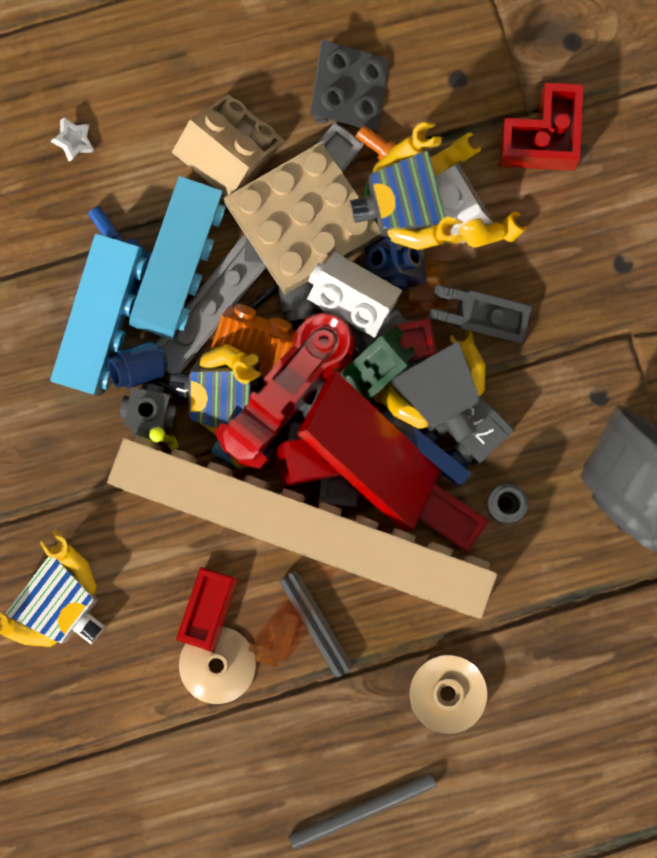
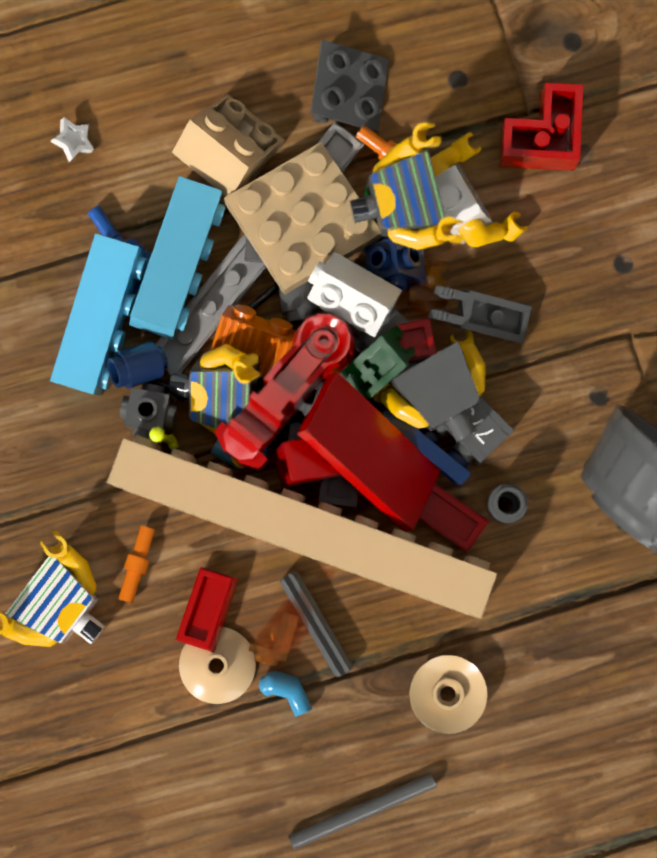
none -> orange bar [118,525,155,603]
none -> dark azure arm [259,670,312,717]

